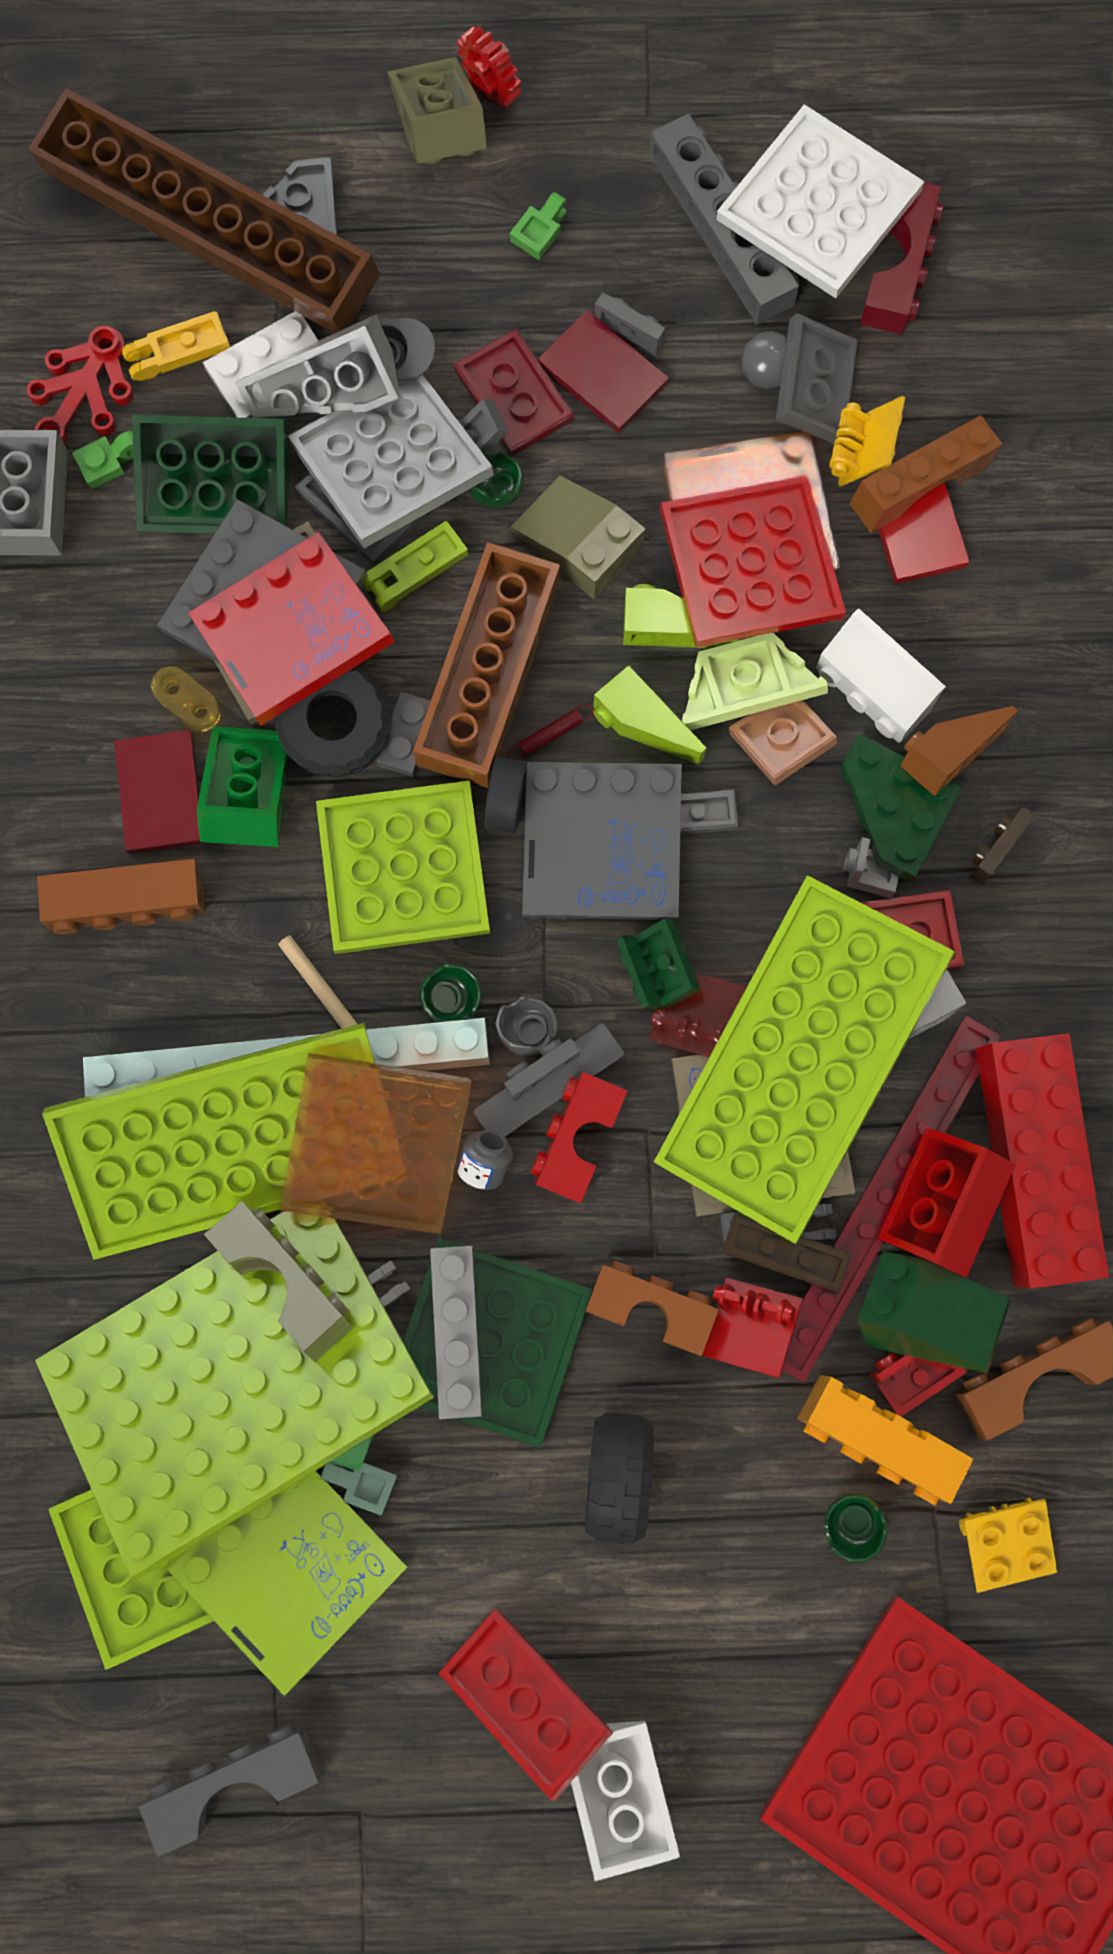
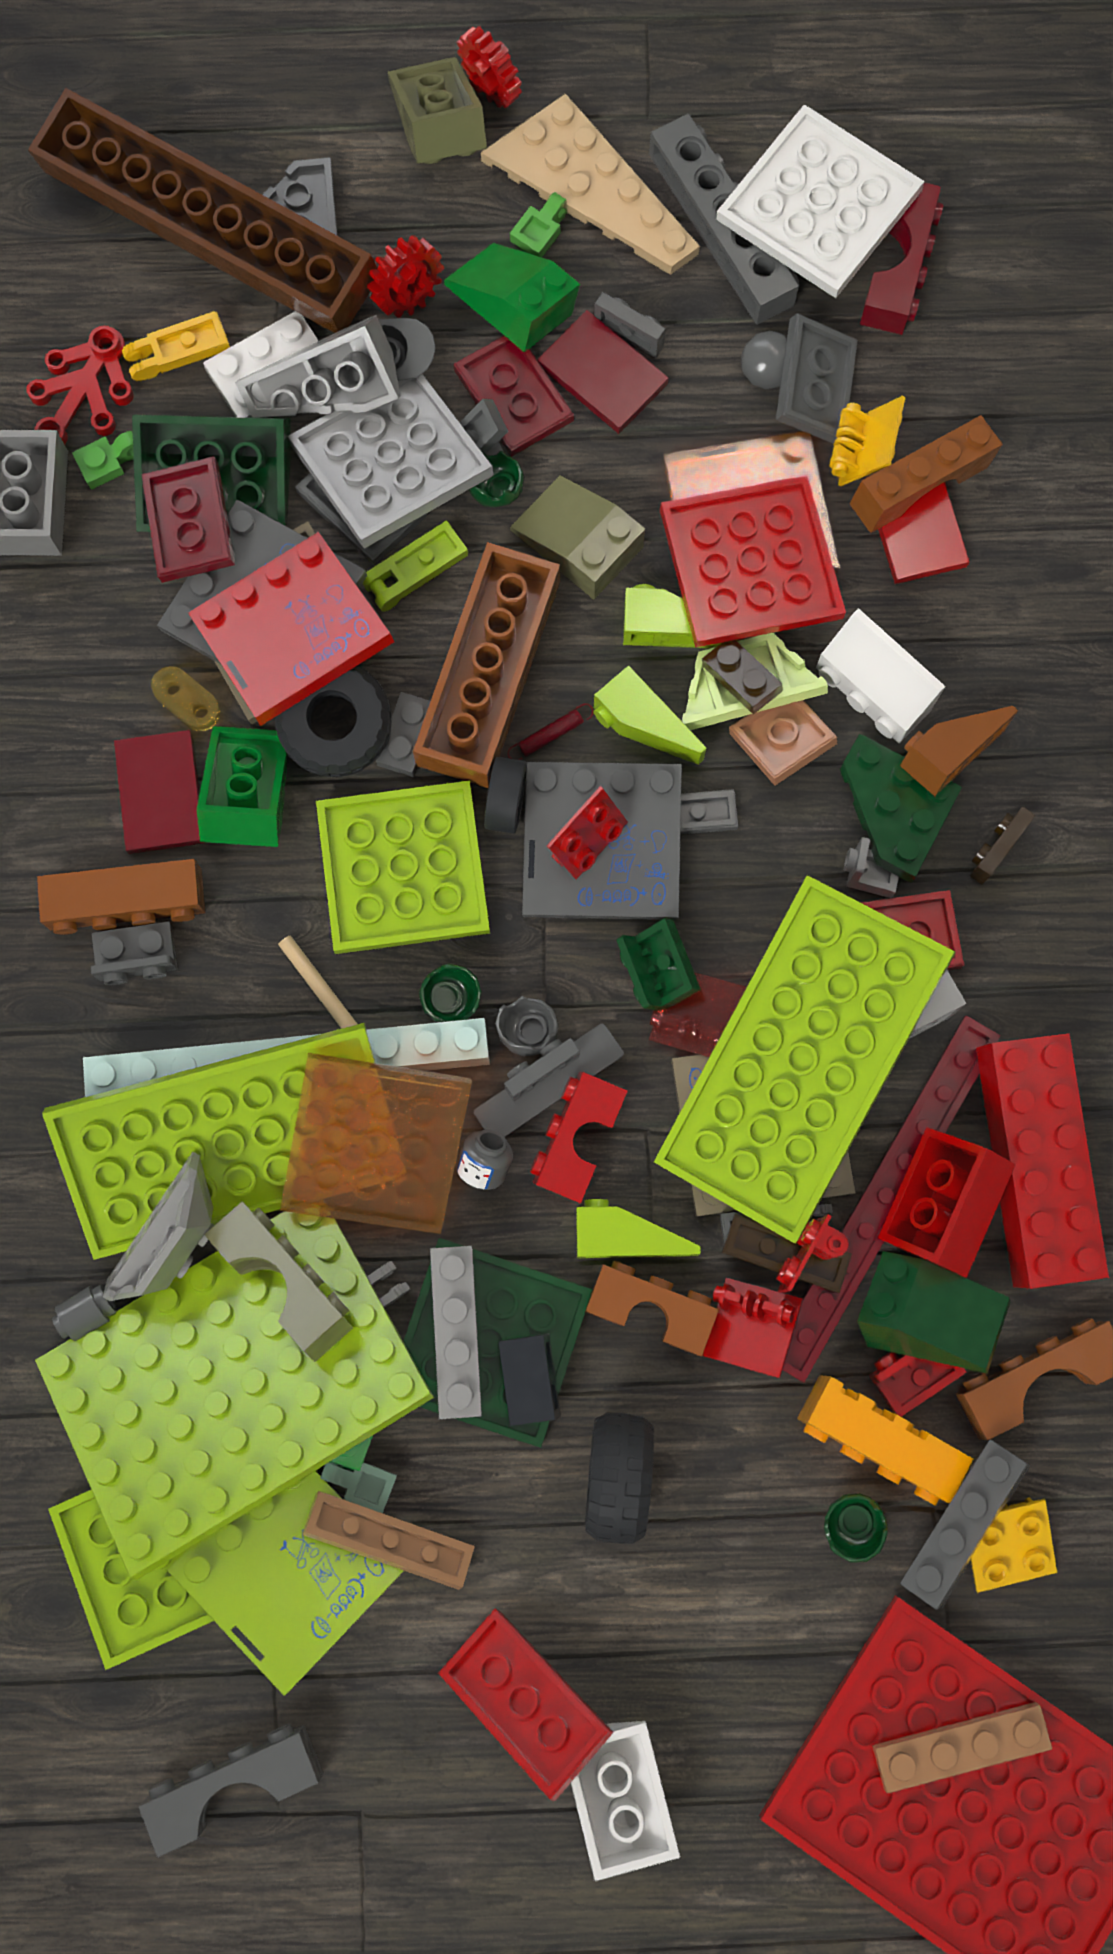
none -> dark grey brick [52,1284,118,1341]
none -> dark grey bracket [91,921,178,985]
none -> light grey wedge [103,1152,214,1301]
none -> dark red tile [142,456,235,583]
none -> medium nougat plate [302,1491,475,1590]
none -> red gear [367,235,444,318]
none -> green slope [444,243,580,352]
none -> tan wing [481,94,700,275]
none -> black hinge [499,1333,561,1426]
none -> red hinge [547,786,628,880]
none -> lime slope [576,1199,700,1258]
none -> plate [702,640,783,715]
none -> red hinge [776,1214,848,1293]
none -> medium nougat plate [872,1702,1052,1793]
none -> dark grey arch [900,1439,1031,1610]

